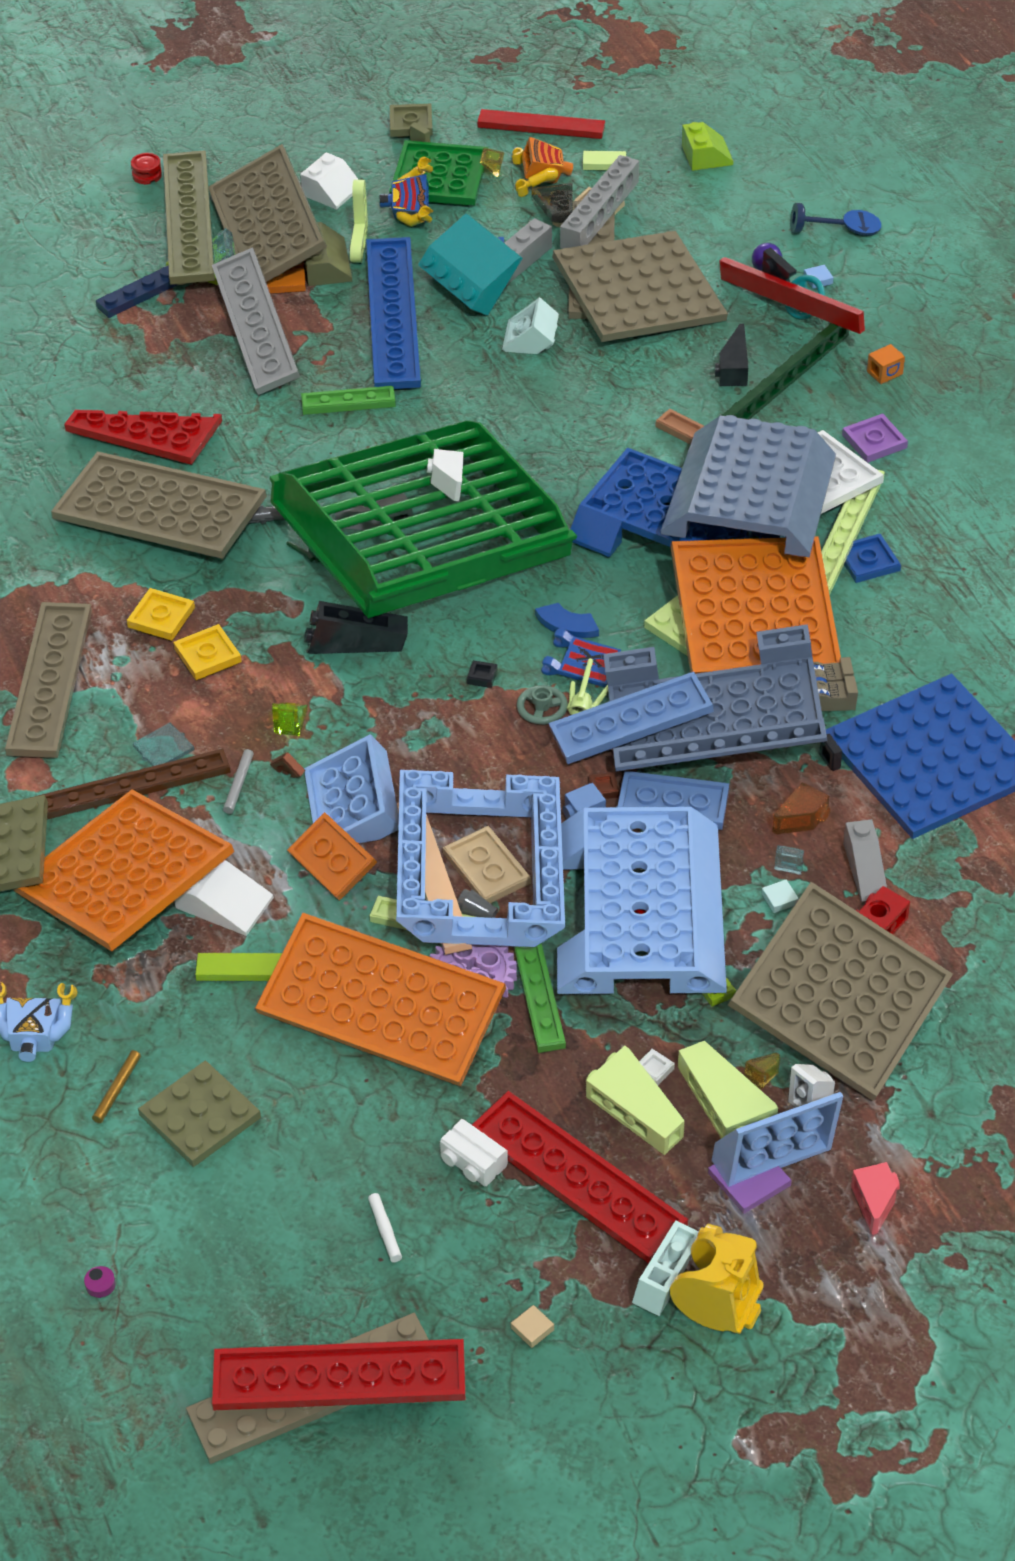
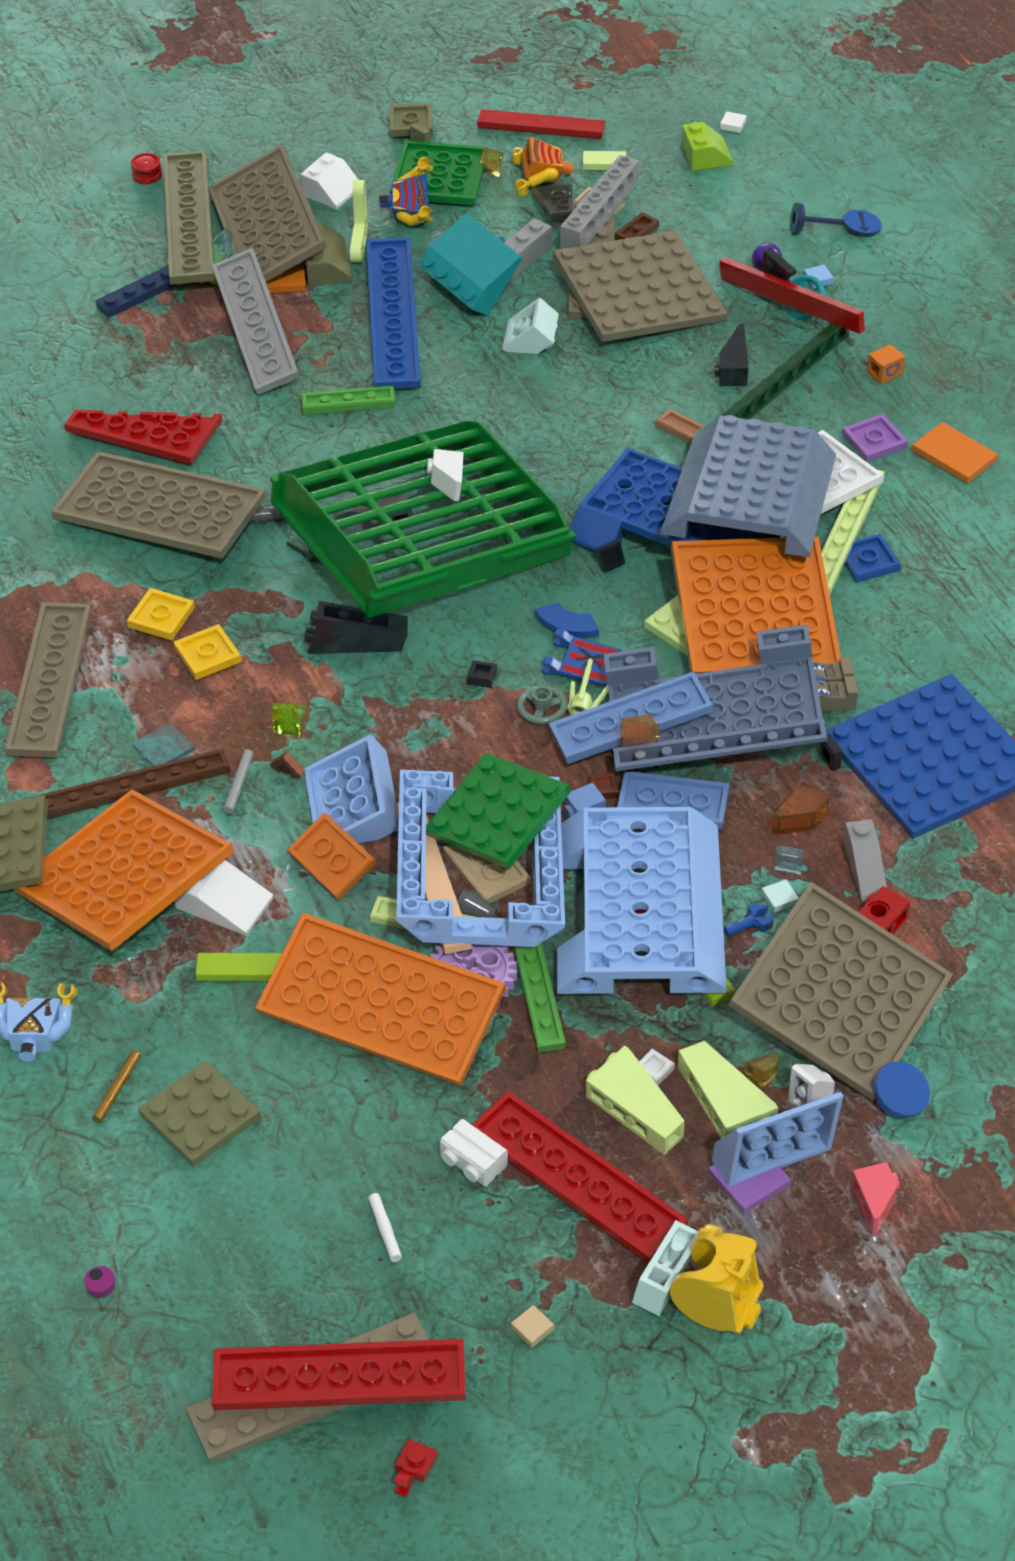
none -> red plate [394,1439,437,1497]
none -> green plate [426,753,571,869]
none -> black tile [595,539,626,572]
none -> reddish brown plate [615,212,659,240]
none -> clear orange brick [619,714,660,747]
none -> white tile [720,111,747,133]
none -> blue bar [724,904,773,936]
none -> blue tile [872,1062,930,1119]
none -> orange tile [912,422,998,484]

